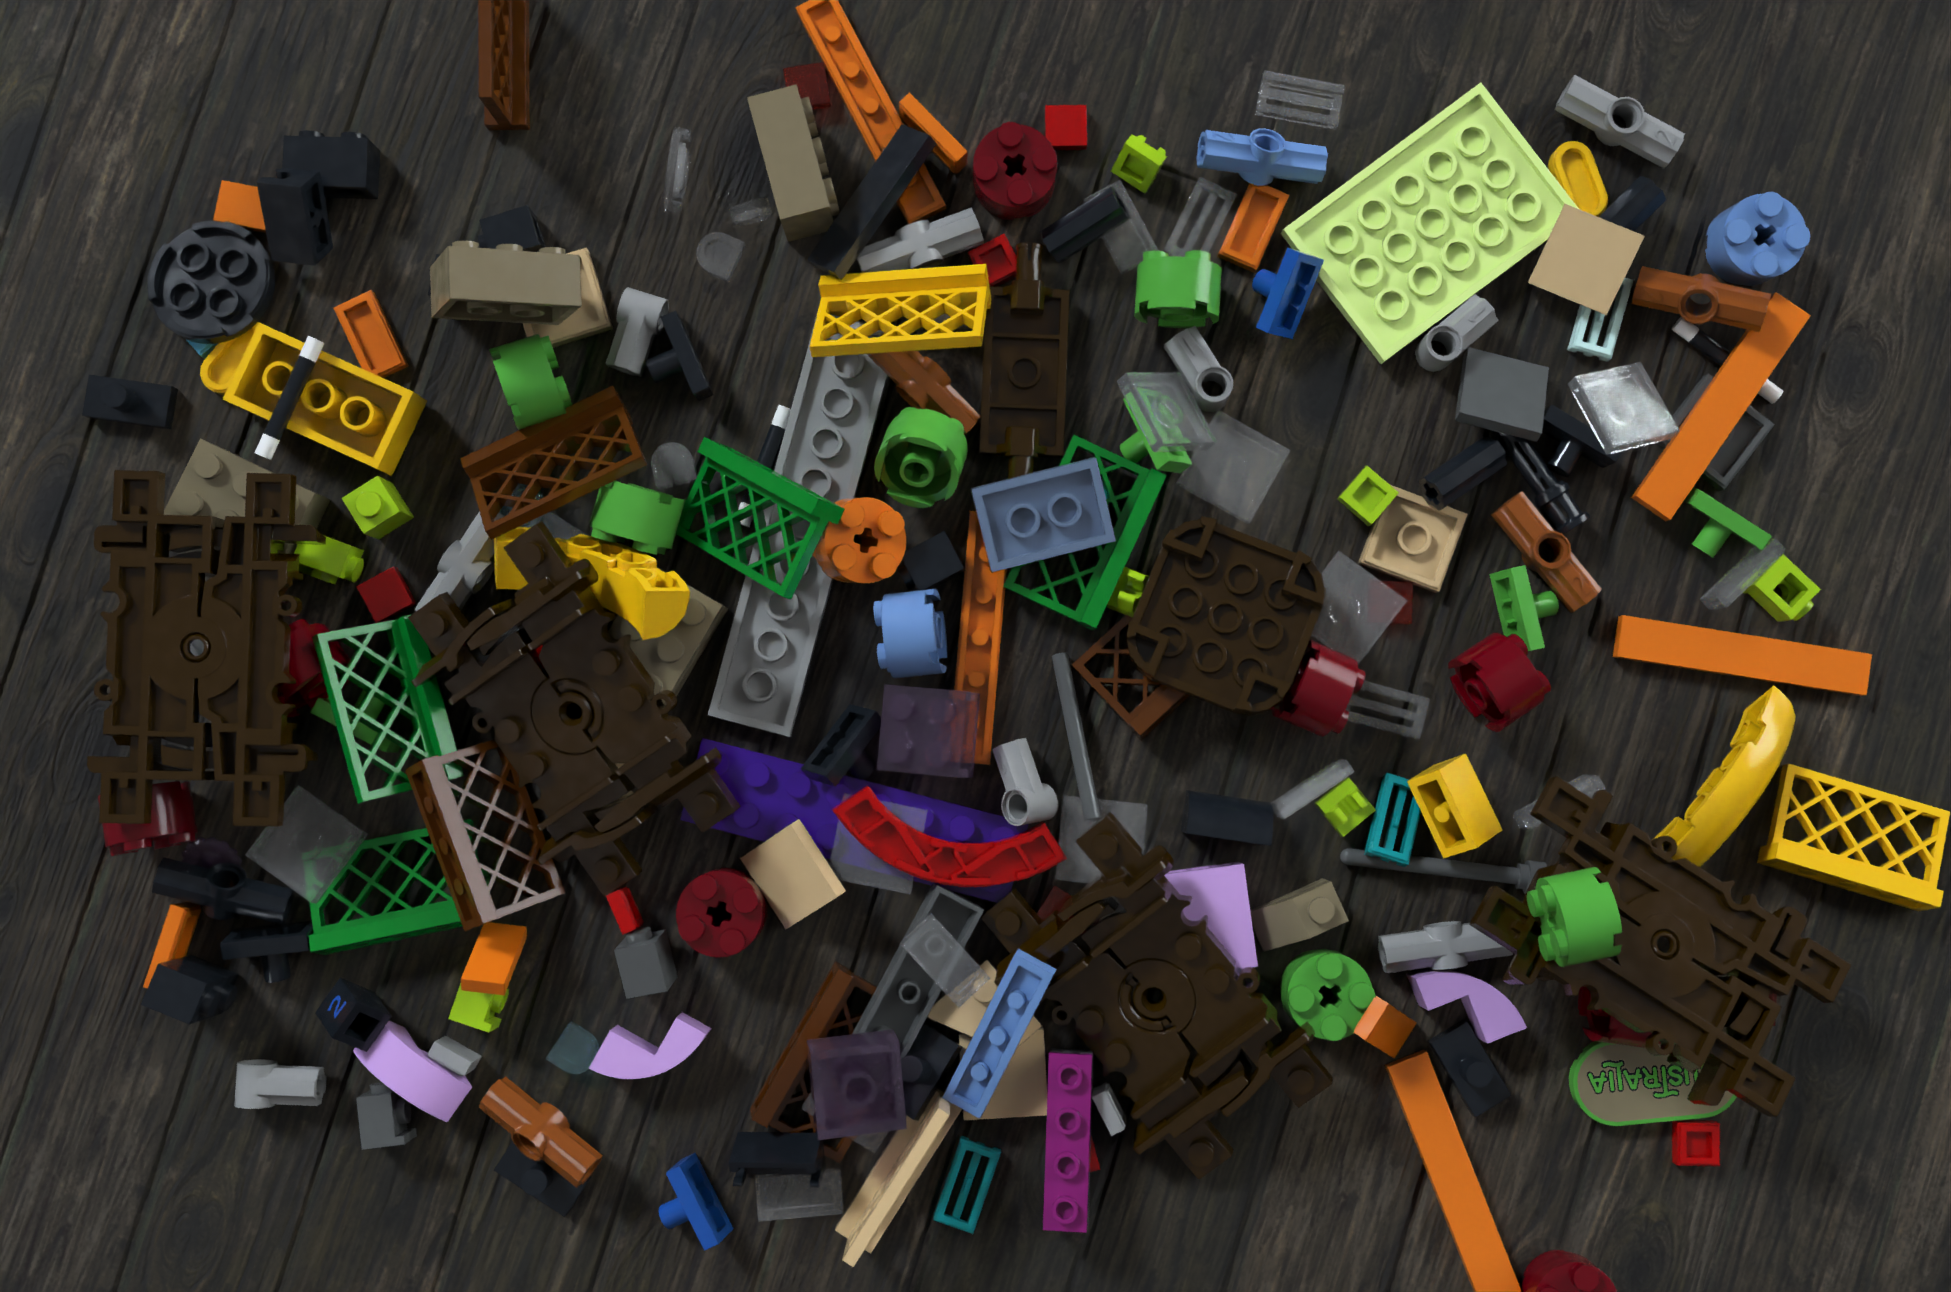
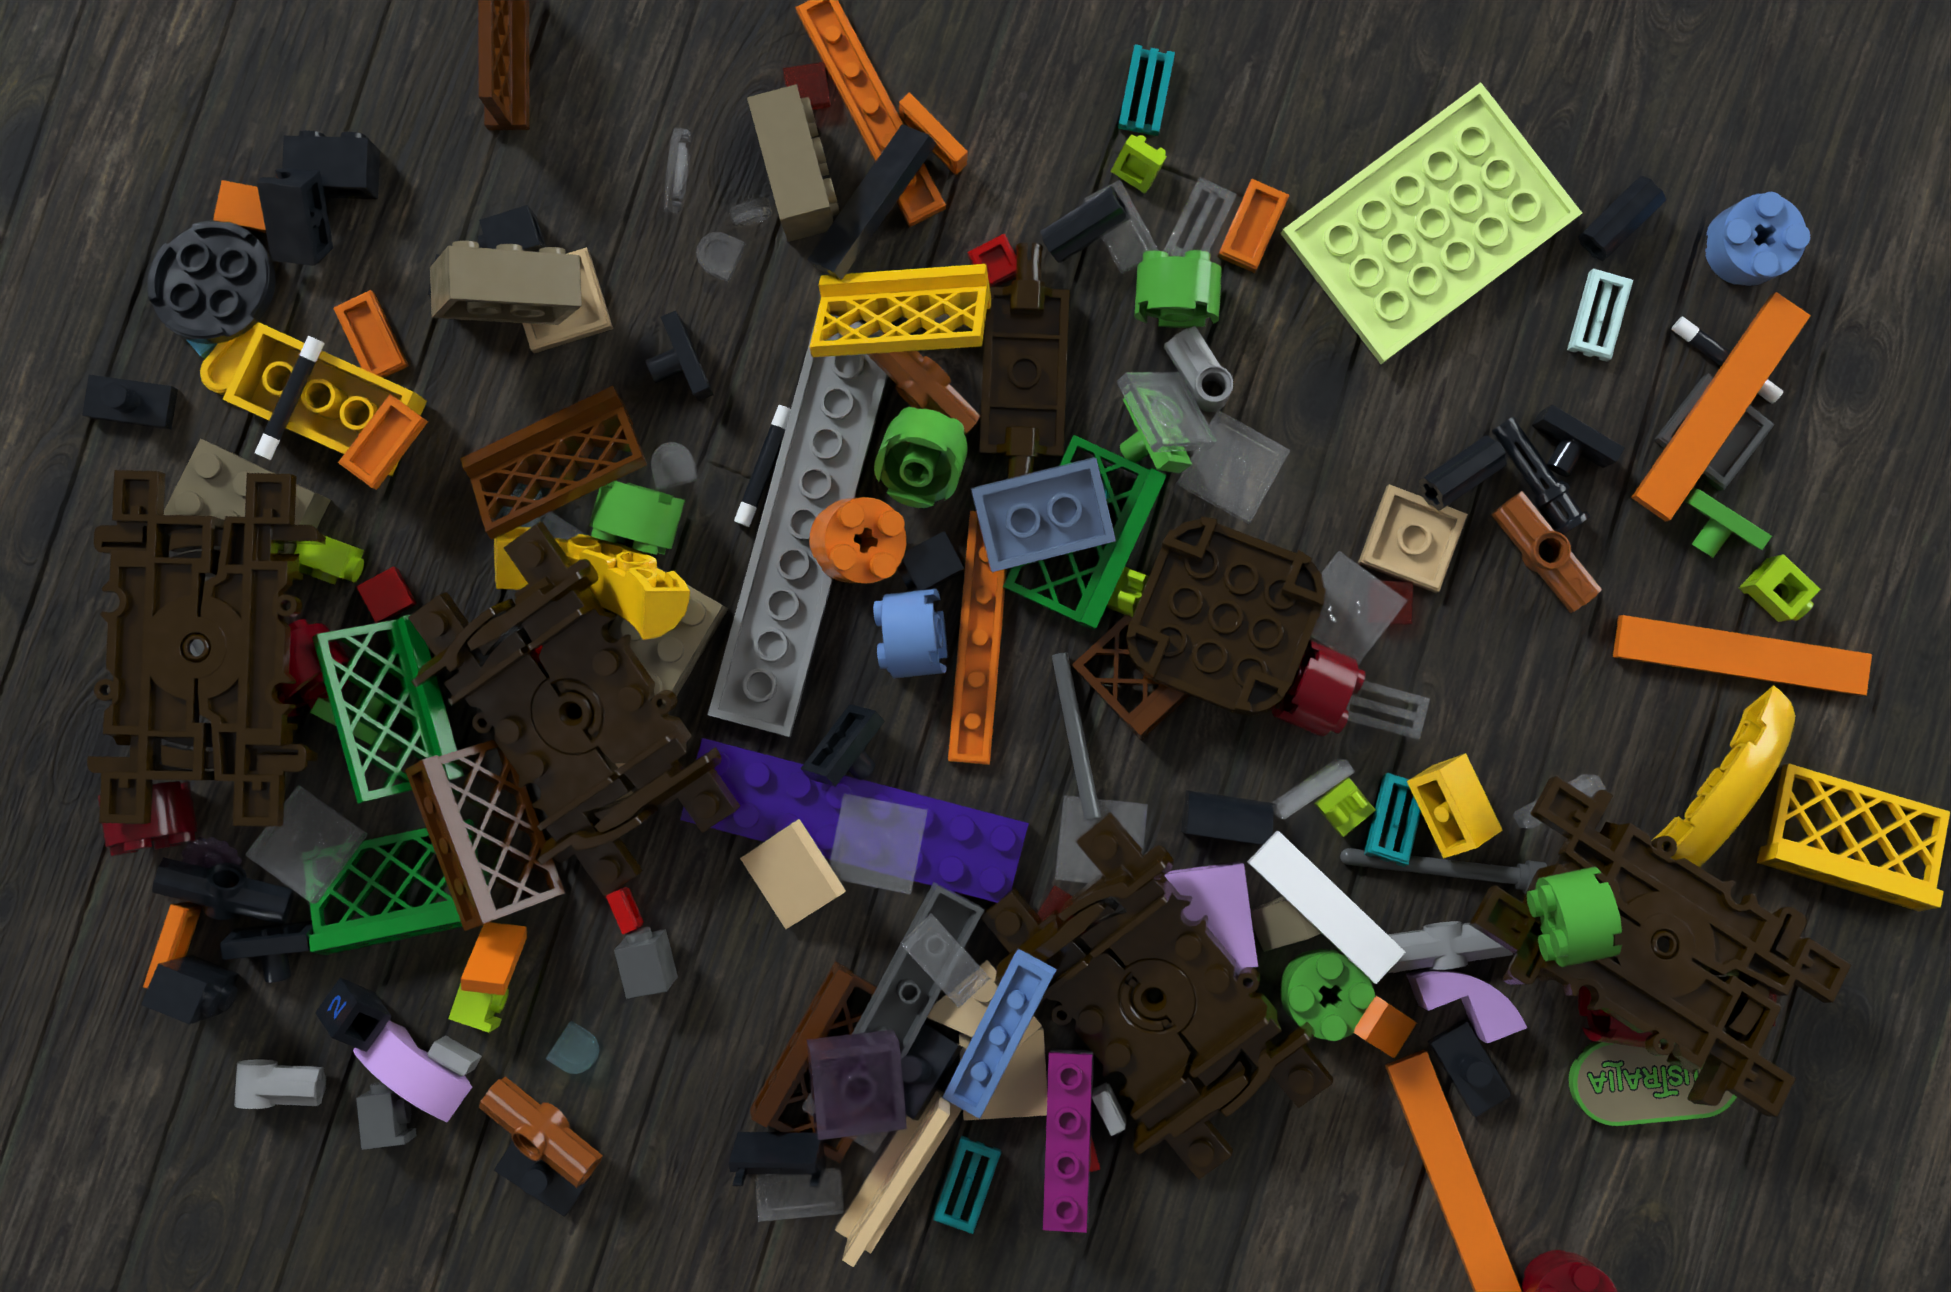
lime brick [342,476,414,540] -> none
light grey piece [414,511,504,611] -> none
bright green brick [489,334,572,430] -> none
lavender brick [589,1012,712,1079] -> none
light grey piece [606,287,669,377] -> none
blue tile [659,1153,733,1251] -> none
green fence [676,437,845,600] -> none
dark red brick [676,868,767,957] -> none
red tile [831,786,1067,887] -> none
light grey piece [857,207,984,273] -> none
clear purple brick [877,684,980,778] -> none
dark red brick [973,122,1057,220] -> none
light grey piece [992,738,1058,826] -> none
red tile [1045,105,1087,150] -> none
medium blue piece [1196,128,1328,186] -> none
blue tile [1252,247,1324,339] -> none
clear tile [1255,70,1345,130] -> none
lime tile [1337,466,1399,526] -> none
light grey piece [1415,294,1499,372] -> none
dark red brick [1448,633,1551,732] -> none
dark grey tile [1455,347,1549,442] -> none
bright green tile [1489,565,1559,651] -> none
tan tile [1528,204,1645,315] -> none
yellow tile [1548,141,1608,217] -> none
light grey piece [1554,75,1685,168] -> none
clear tile [1568,362,1680,455] -> none
dark orange piece [1631,266,1771,332] -> none
red tile [1672,1120,1720,1166] -> none
clear tile [1700,538,1786,610] -> none
none -> orange tile [338,394,428,490]
none -> teal tile [1118,44,1175,136]
none -> white tile [1247,831,1406,984]

